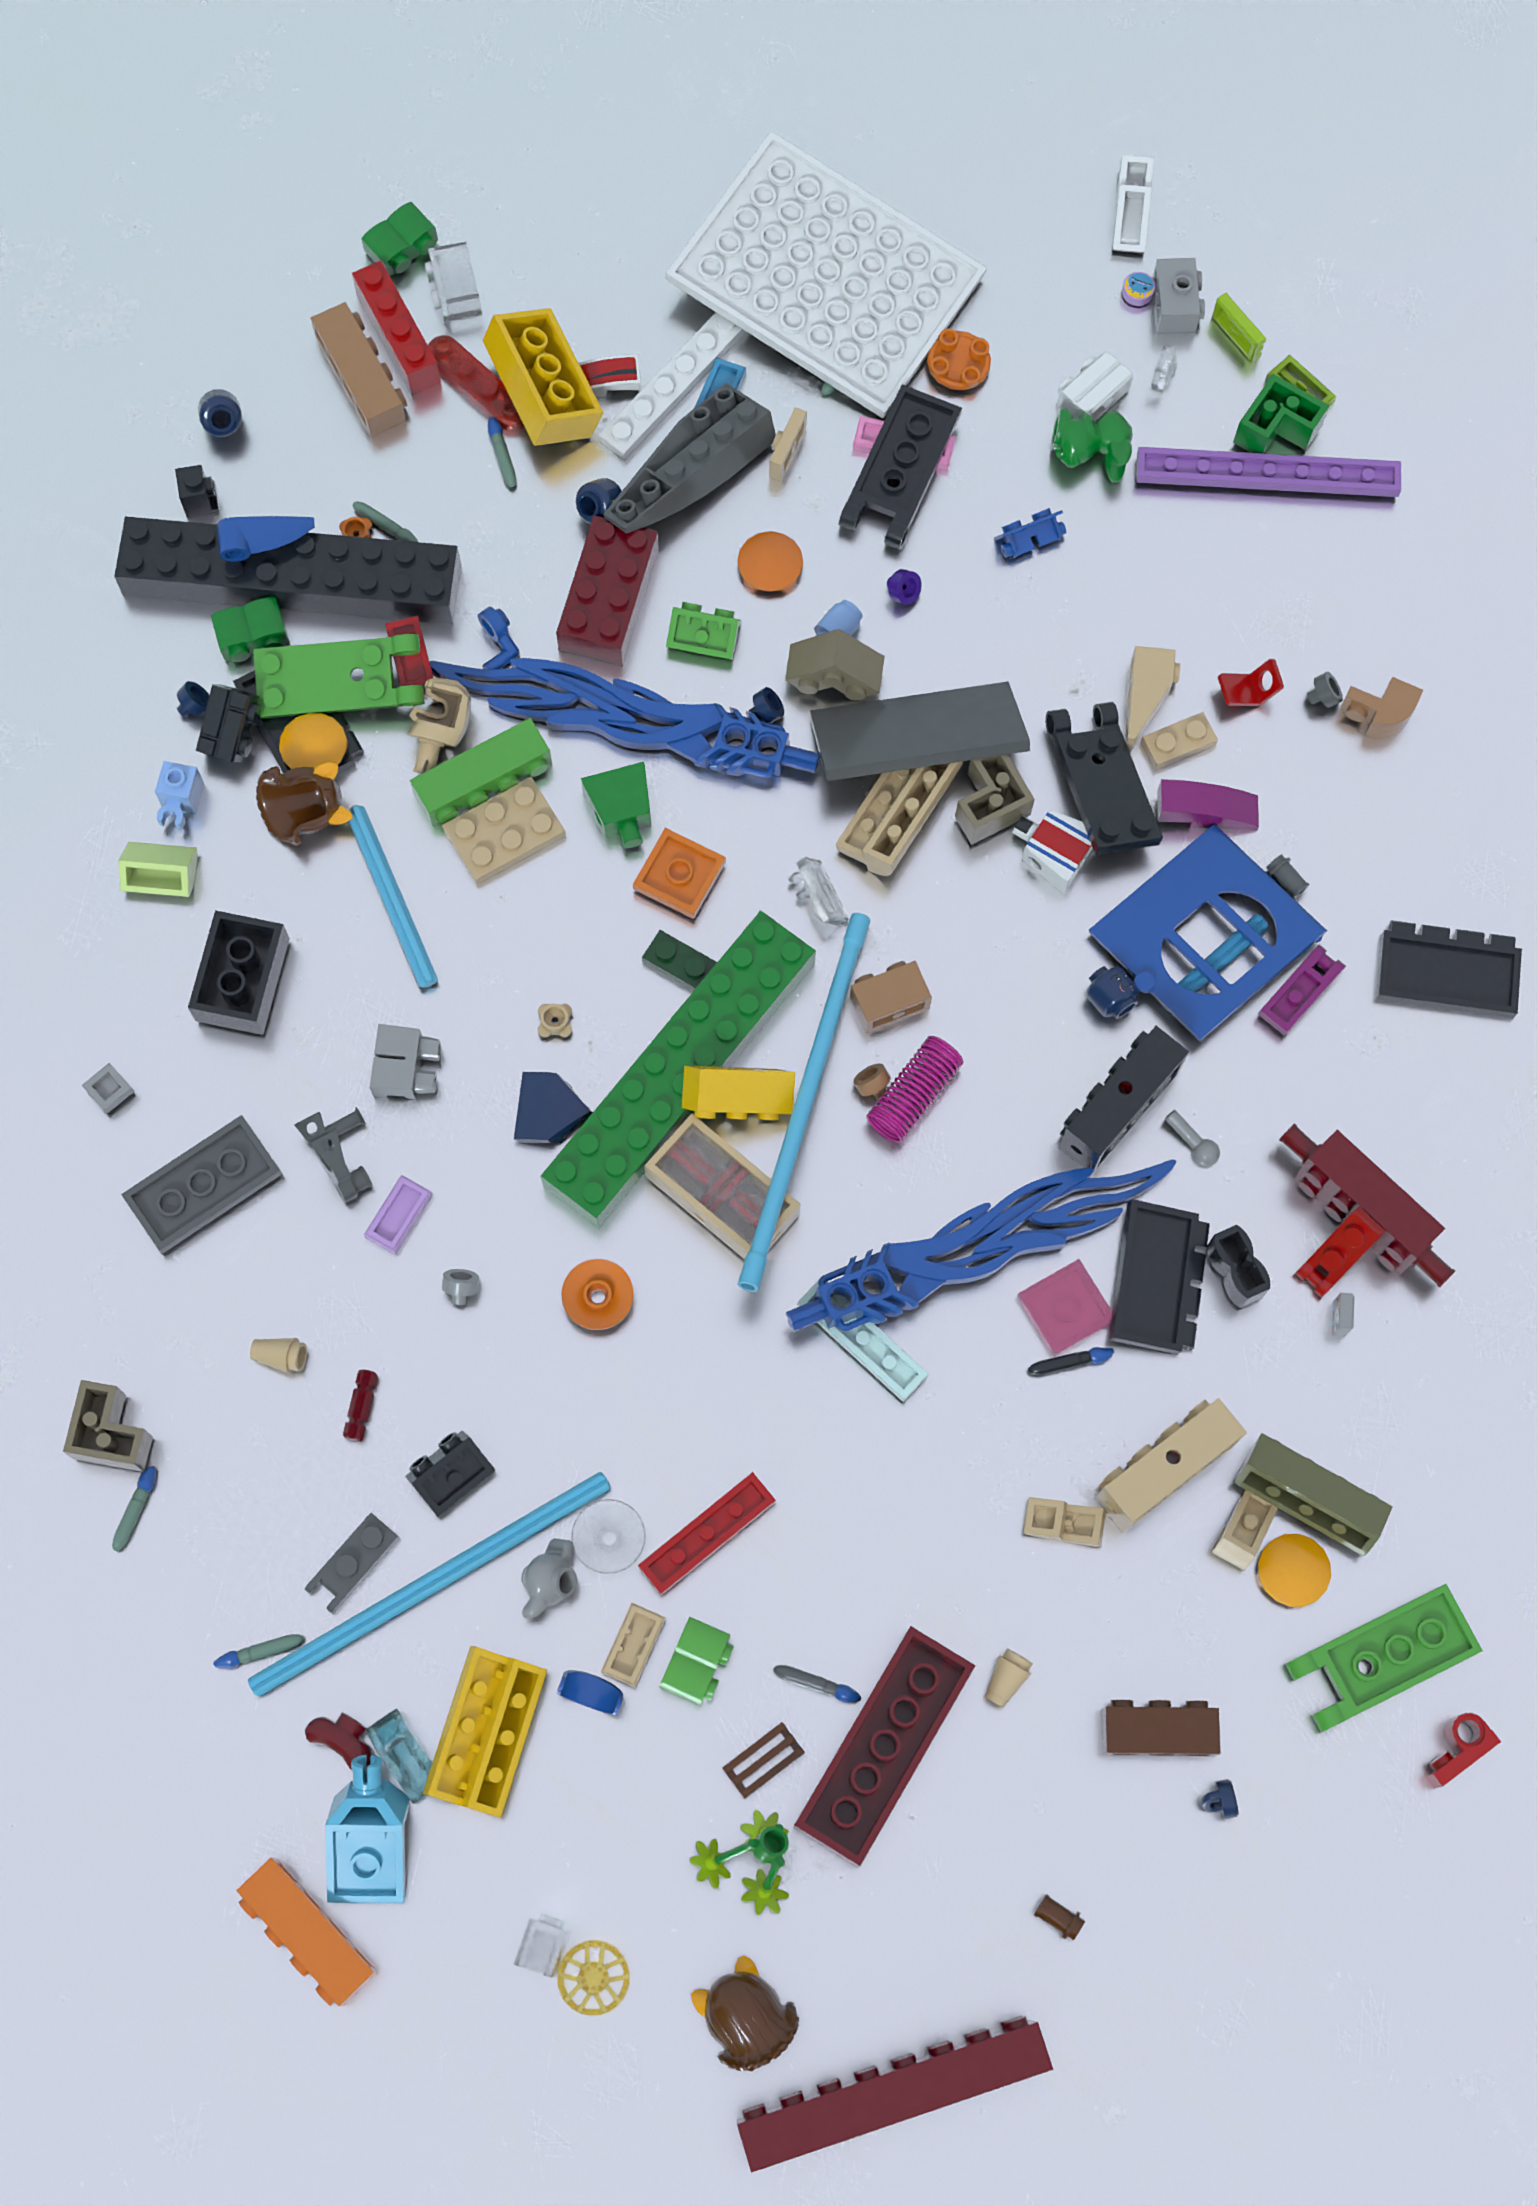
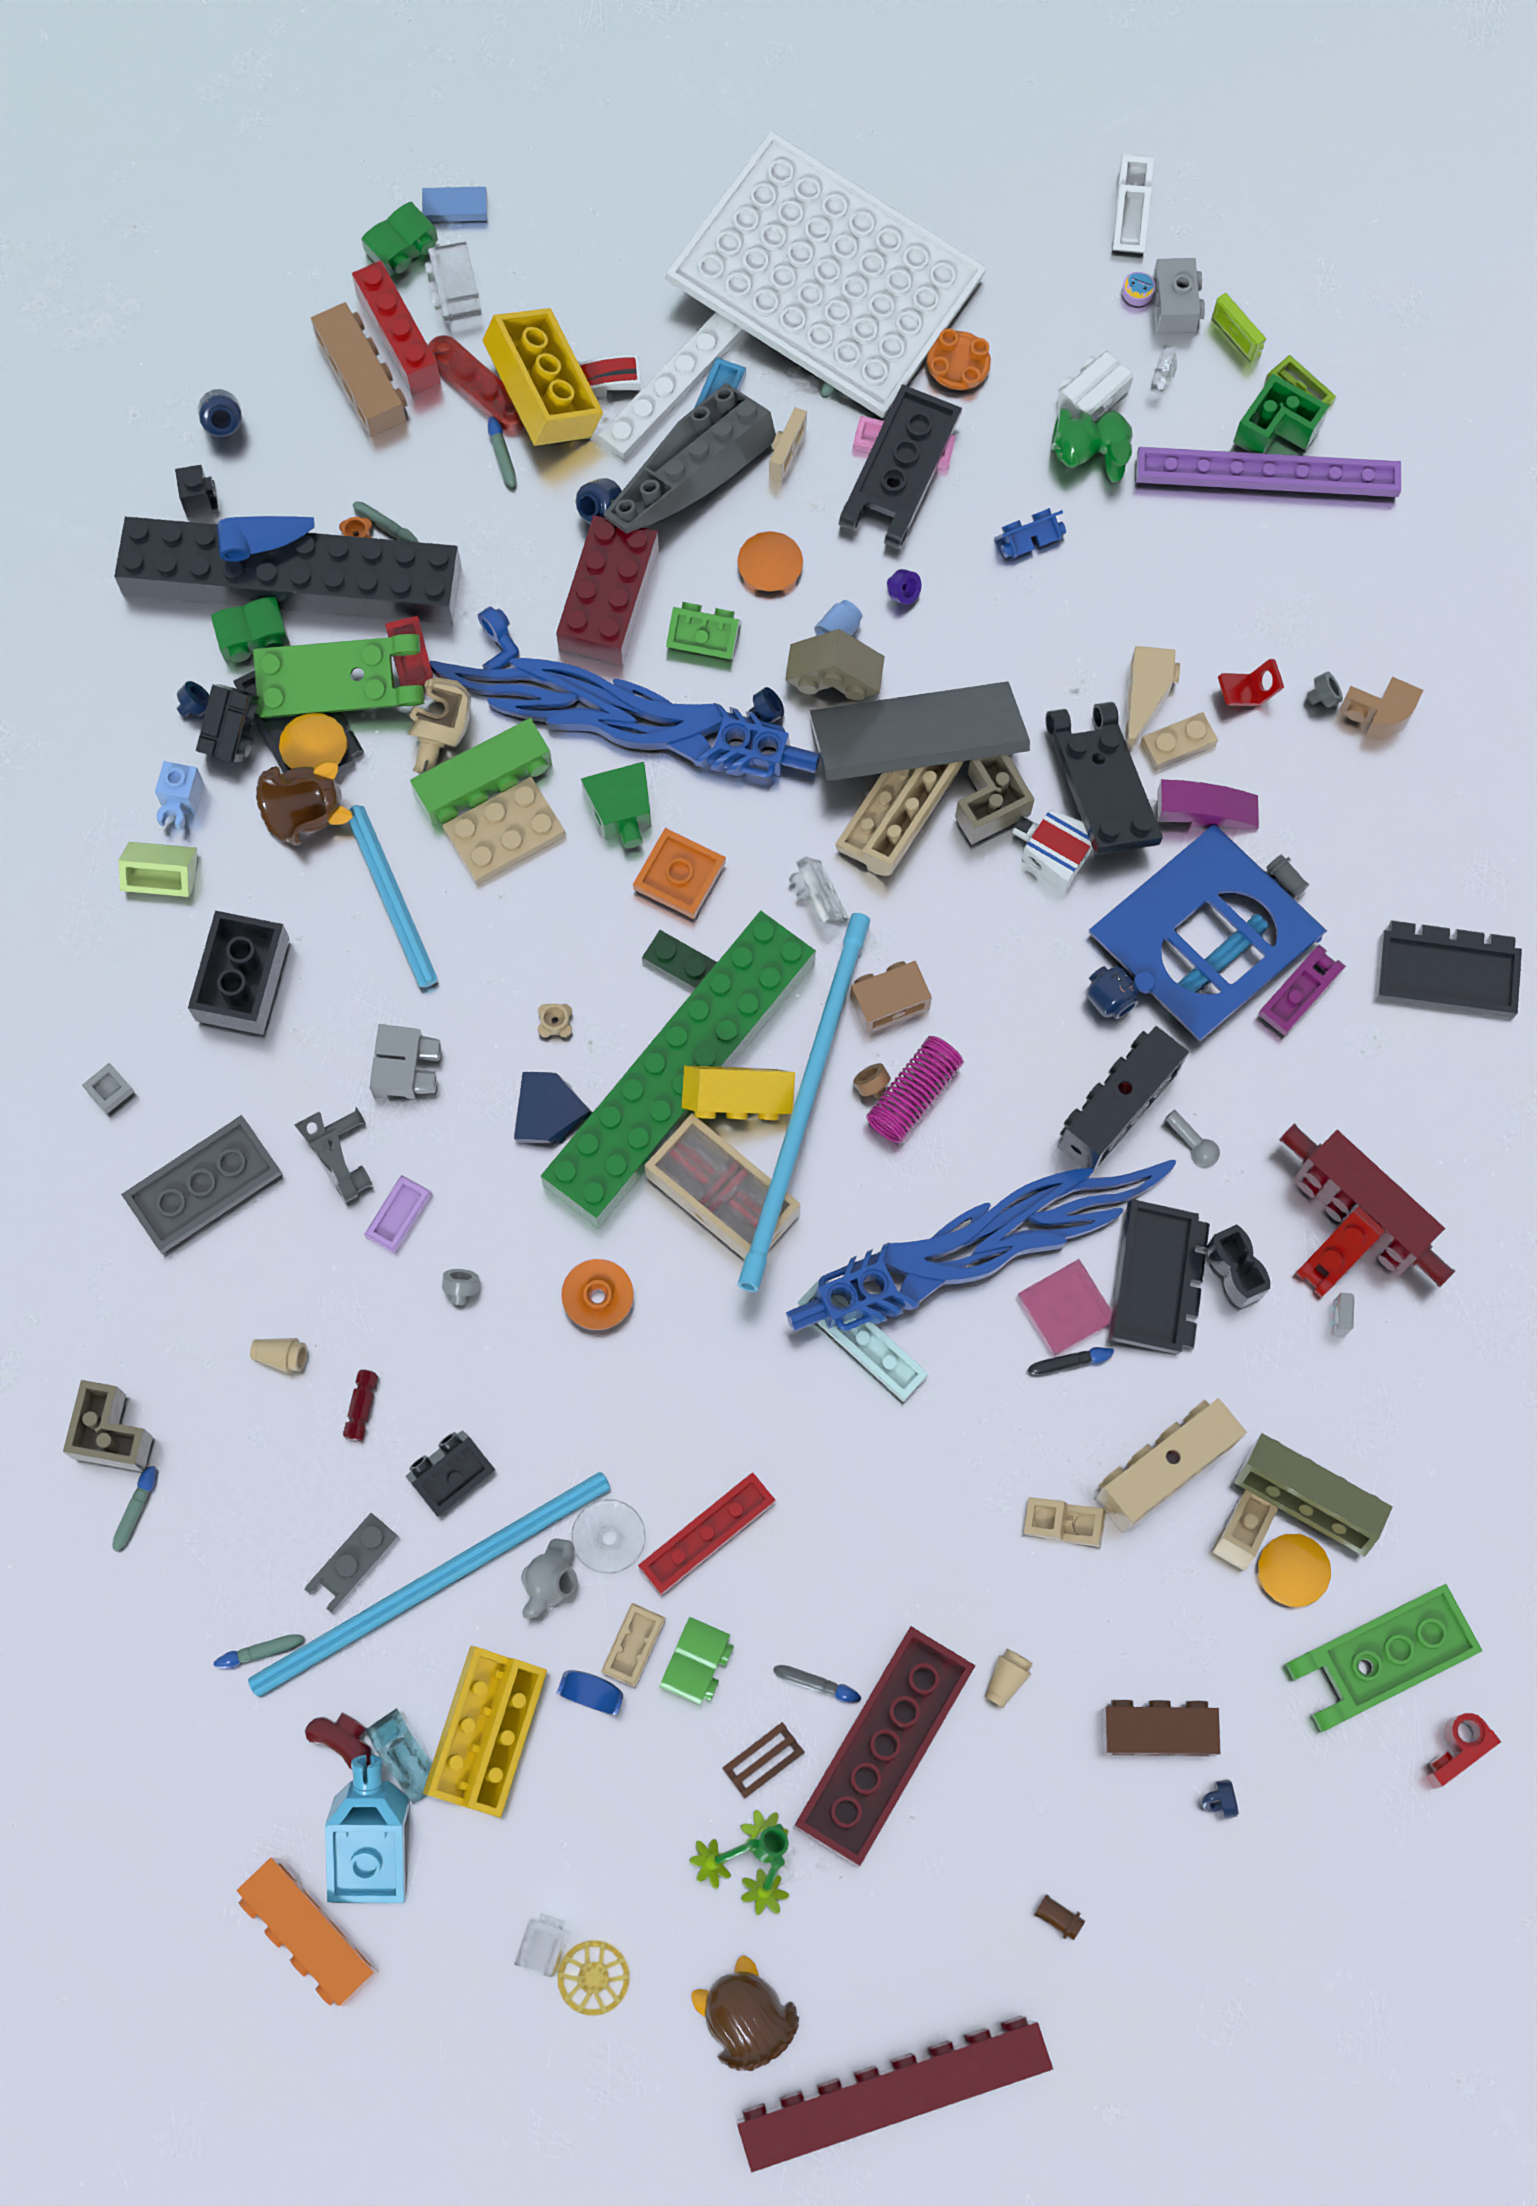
none -> medium blue tile [422,187,487,222]

